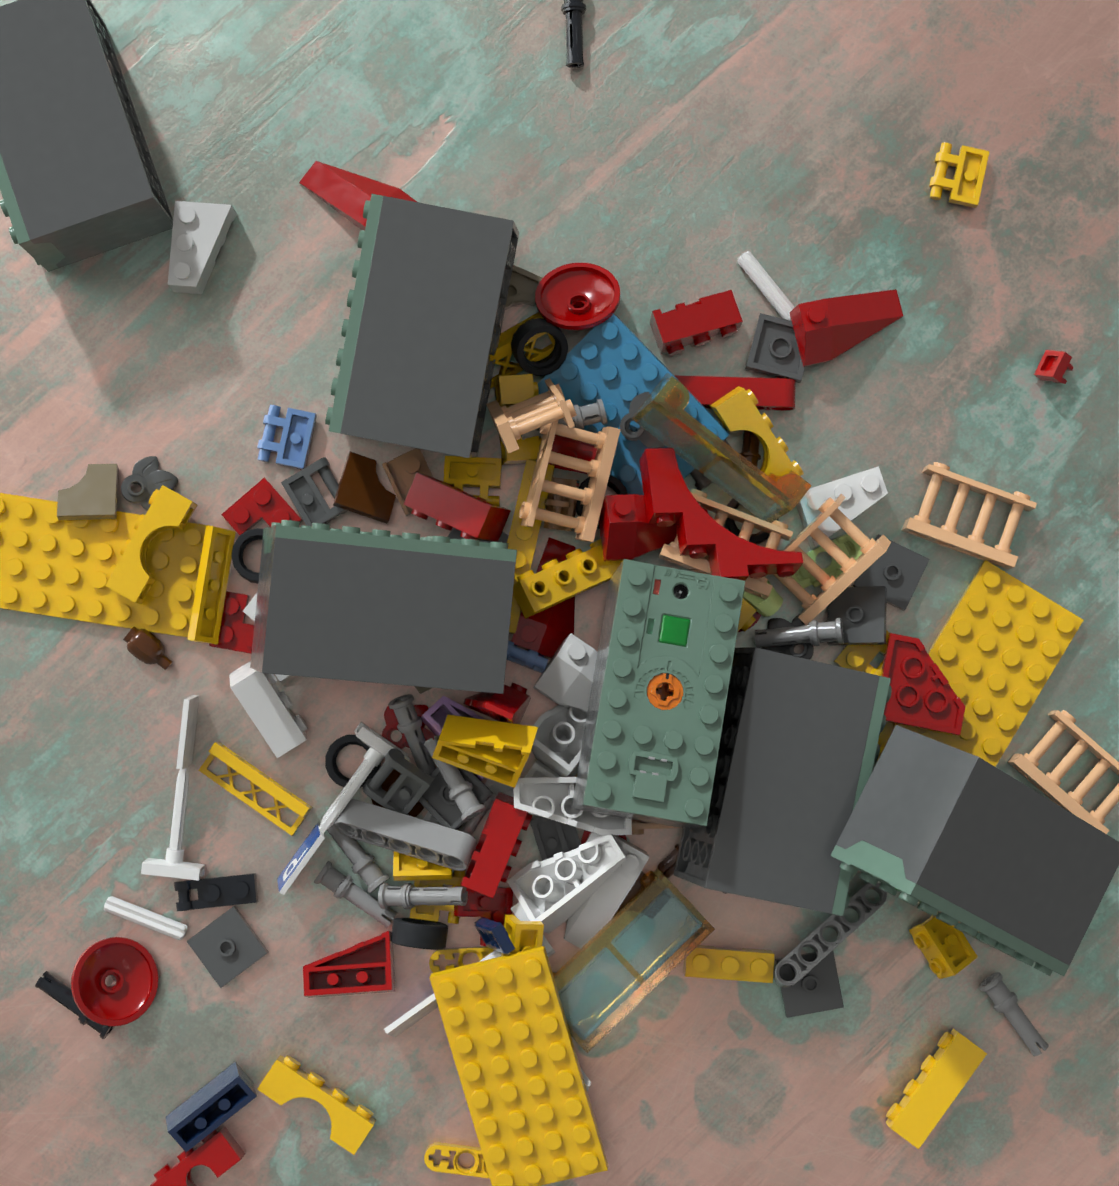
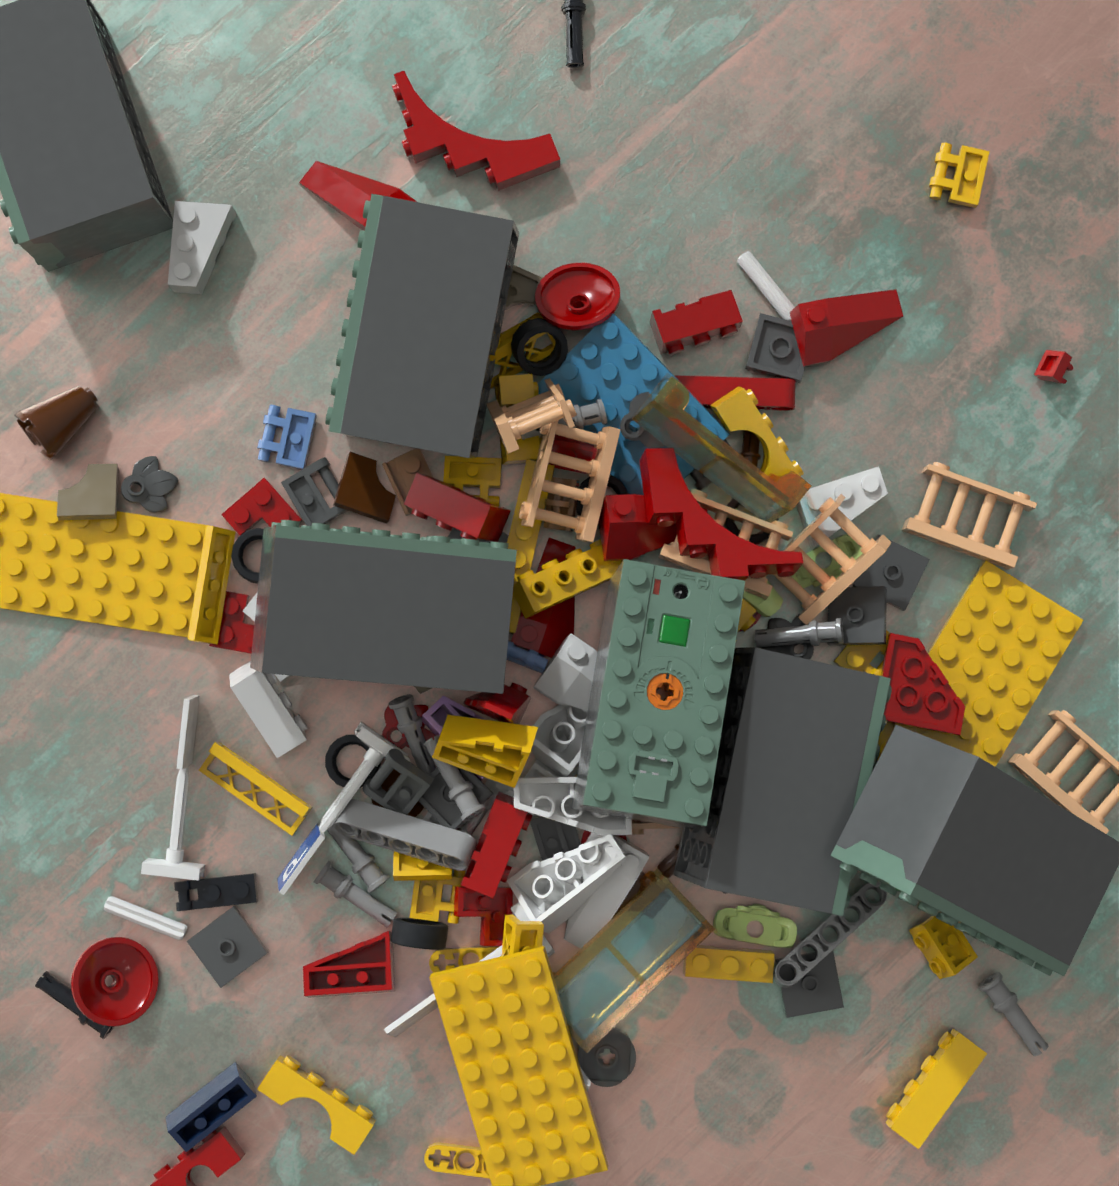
yellow arch [105,485,197,604] -> none
reddish brown plant [123,627,173,670] -> none
light grey pin [378,883,468,909] -> none
dark blue plate [474,917,515,954] -> none
none -> reddish brown cone [14,386,98,460]
none -> red arch [392,71,560,191]
none -> dark grey plate [578,1026,636,1087]
none -> yellowish green piece [713,904,797,948]

